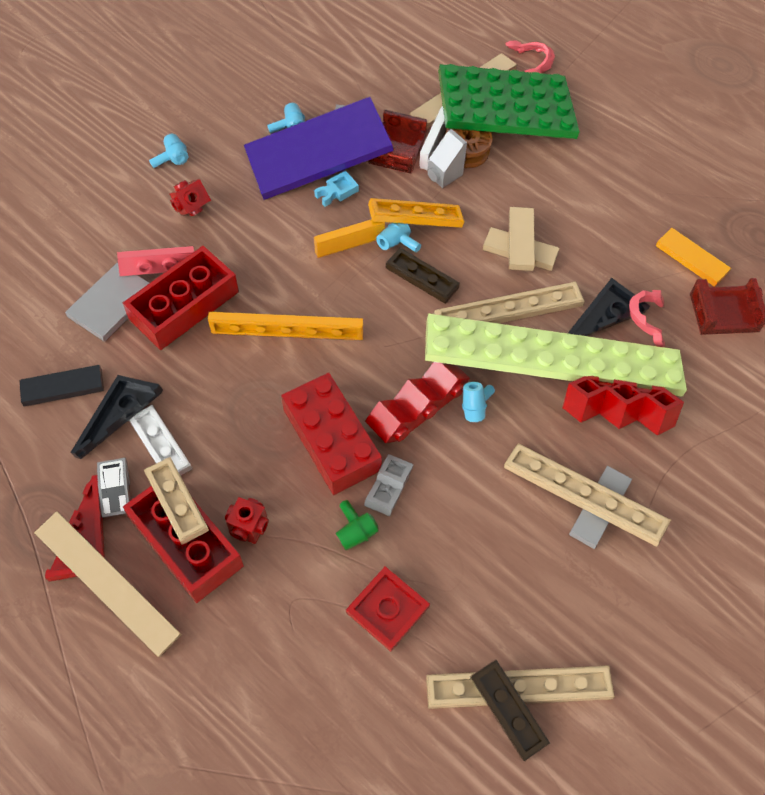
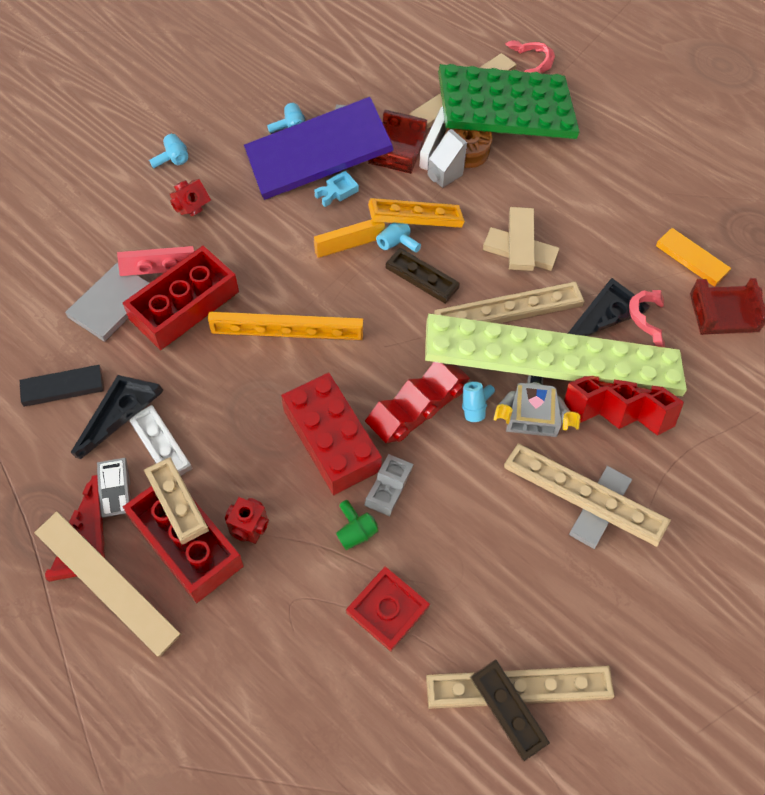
none -> light grey torso [493,375,580,437]

